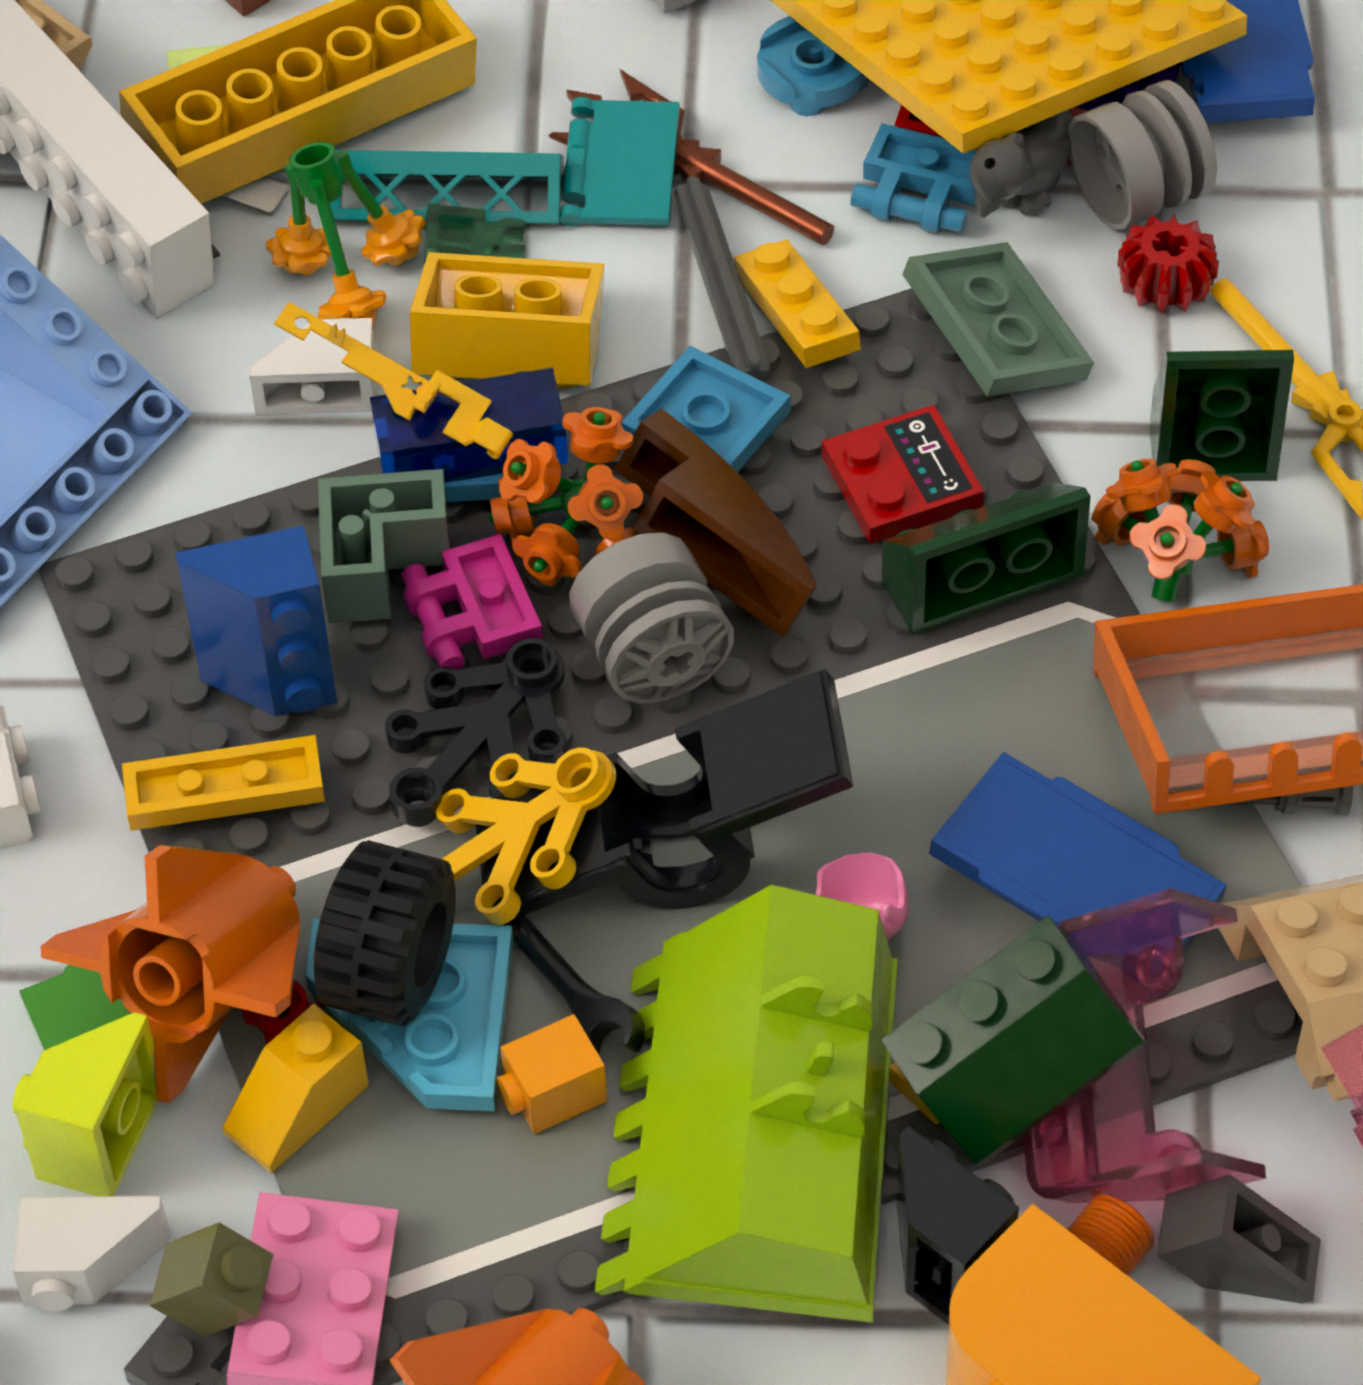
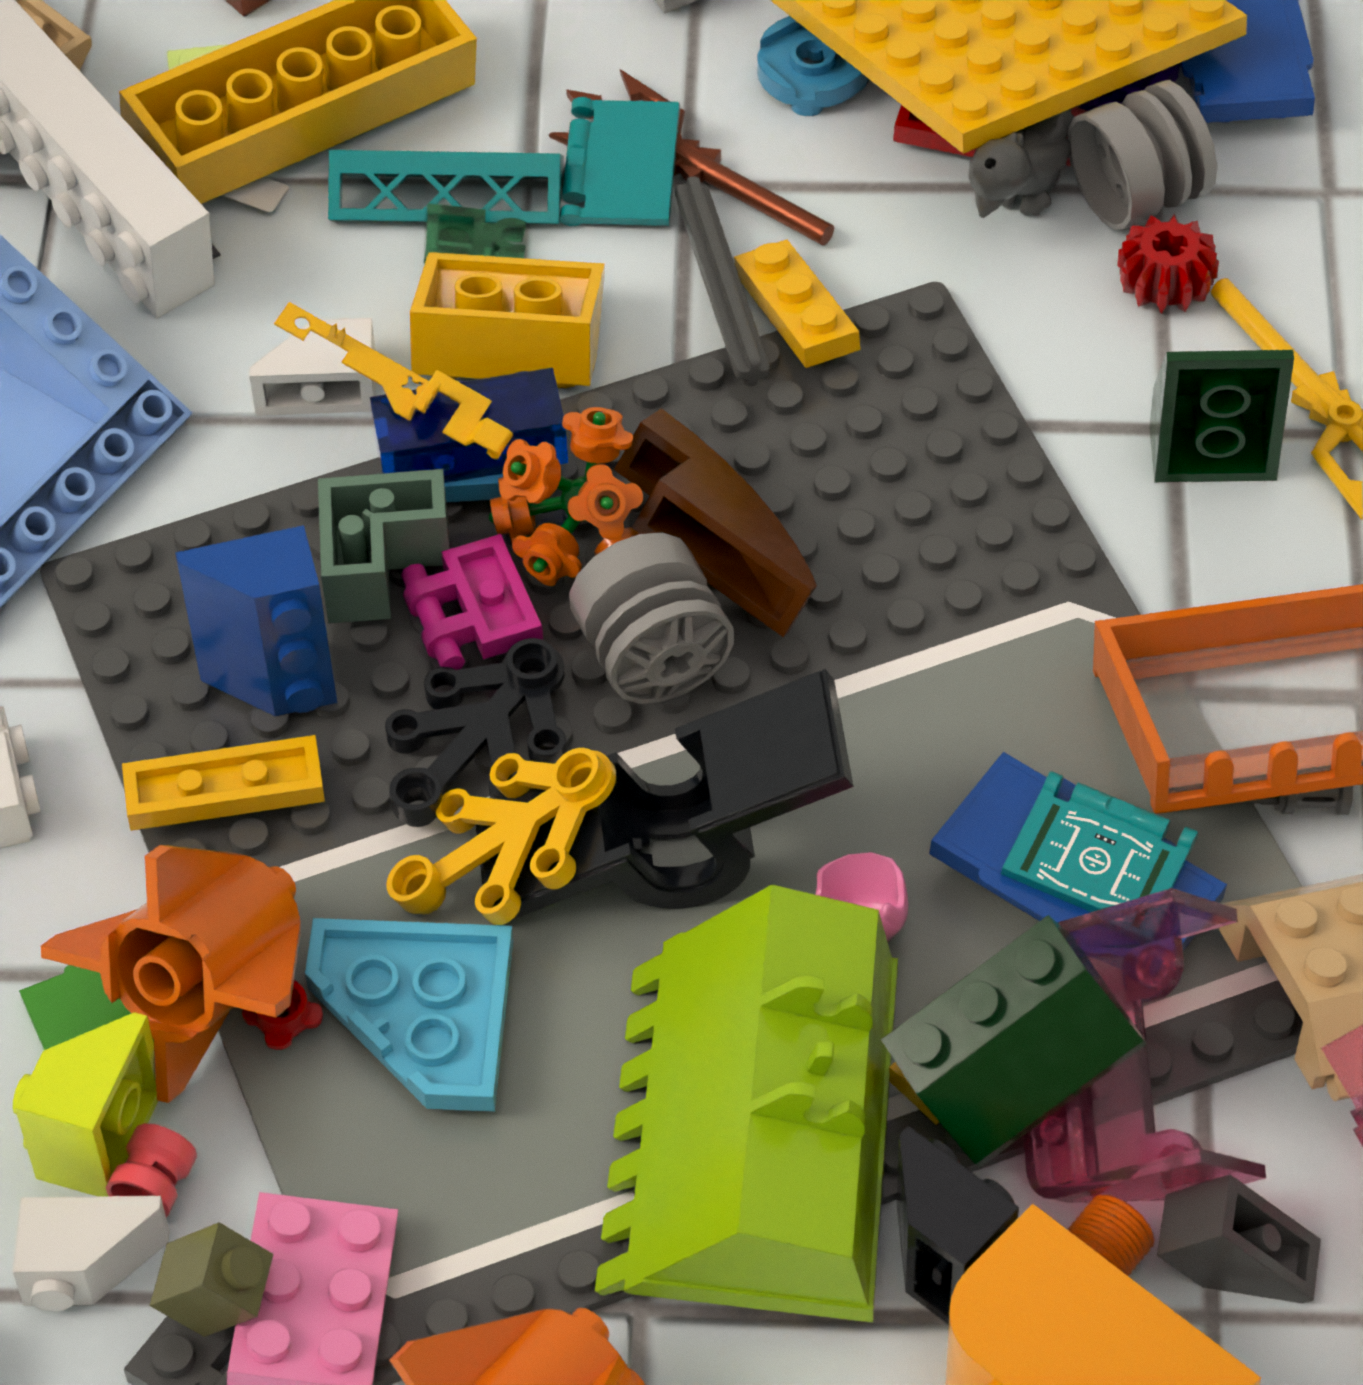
yellow slope [222,1003,369,1174] -> none
plant [266,142,426,324] -> none
black tyre [313,840,456,1027] -> none
light orange brick [496,1014,608,1135] -> none
black piece [503,915,645,1054] -> none
dark azure plate [621,346,791,473] -> none
red plate [822,405,984,544] -> none
dark azure plate [850,123,977,233] -> none
dark green slope [881,483,1091,635] -> none
sand green plate [902,242,1094,397] -> none
orange plant [1091,459,1269,602] -> none
none -> coral wheel [106,1123,198,1218]
none -> teal piece [1001,771,1198,937]

